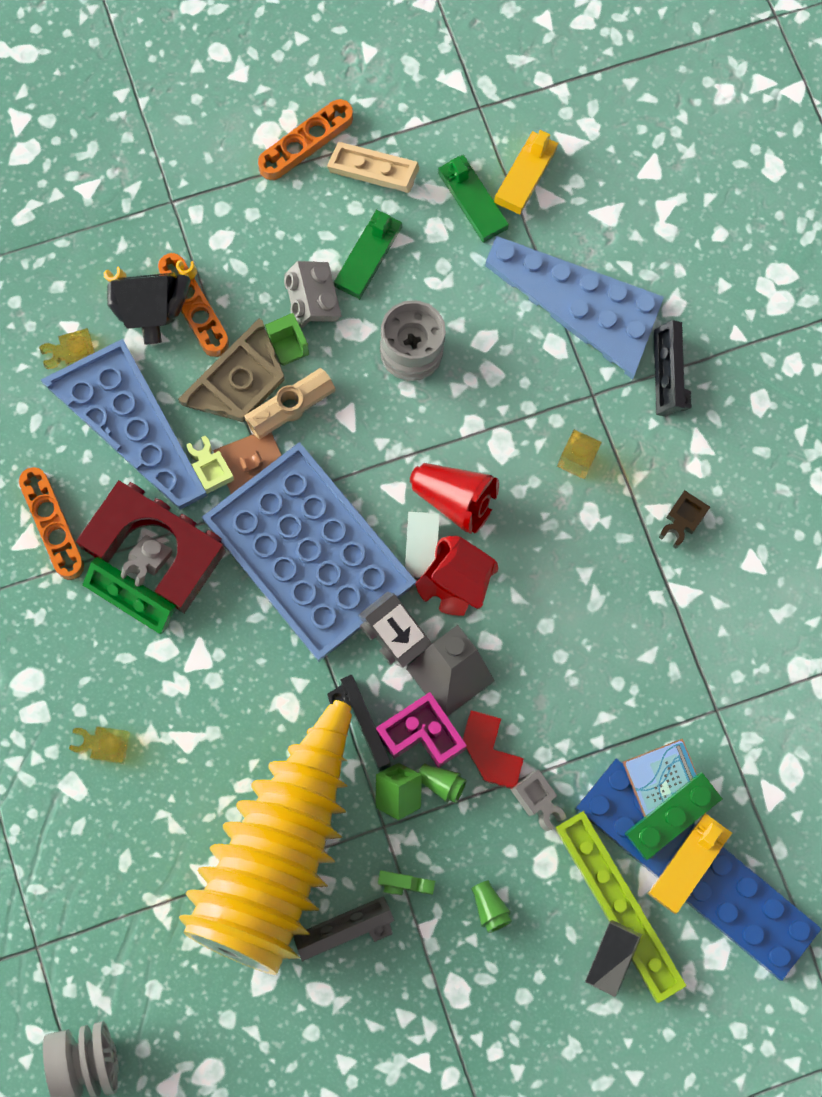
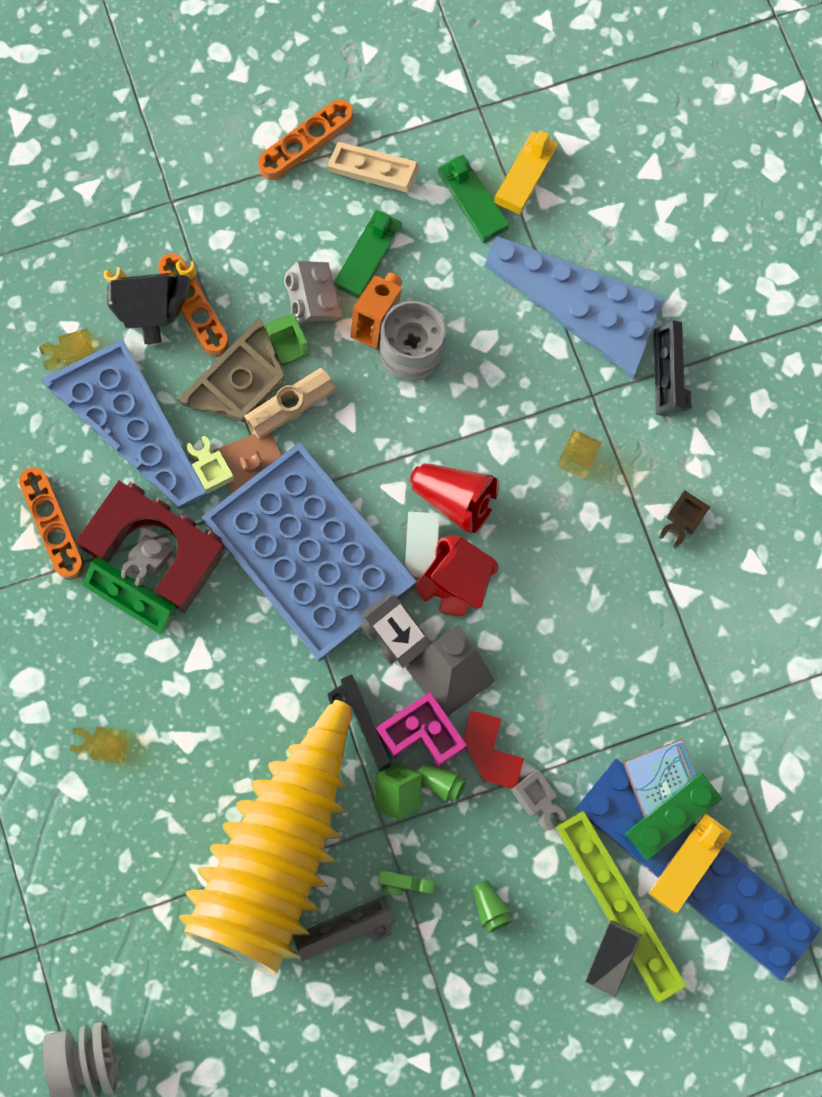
none -> orange torso [350,273,403,350]

